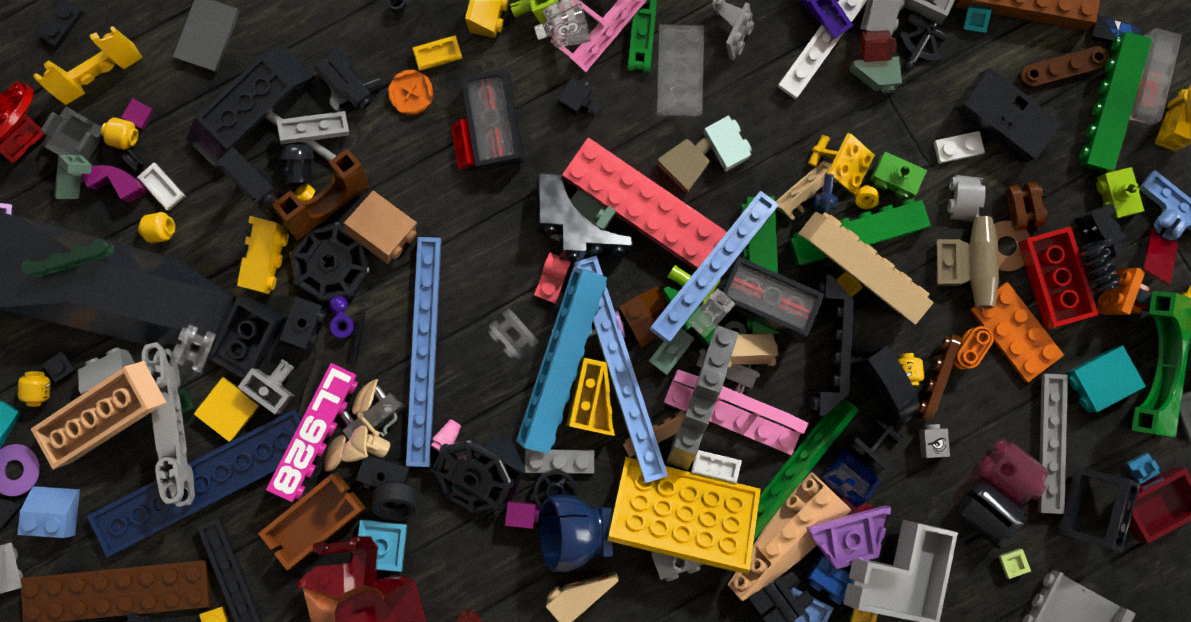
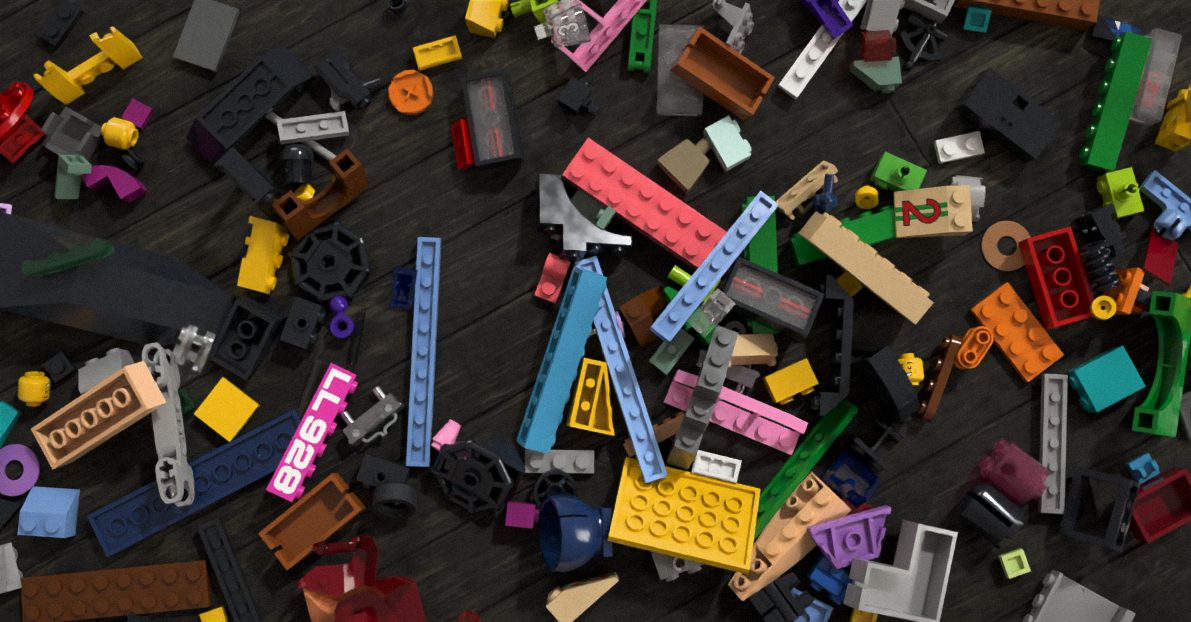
white tile [137,163,186,211] -> none
yellow head [138,212,175,243] -> none
light grey brick [238,359,295,415] -> none
tan plant [324,379,390,472] -> none
medium nougat brick [344,191,417,264] -> none
medium azure plate [358,520,407,572] -> none
clear brick [488,308,539,360] -> none
yellow plate [808,133,875,195] -> none
light grey brick [919,424,950,458] -> none
dark tan plate [936,216,999,309] -> none
reddish brown brick [1005,182,1048,231] -> none
reddish brown plate [1019,47,1109,88] -> none
none -> clear blue slope [389,266,418,309]
none -> dark orange piece [670,27,775,121]
none -> yellow brick [762,358,819,405]
none -> tan slope [893,185,973,238]
none -> yellow tile [1090,296,1117,320]

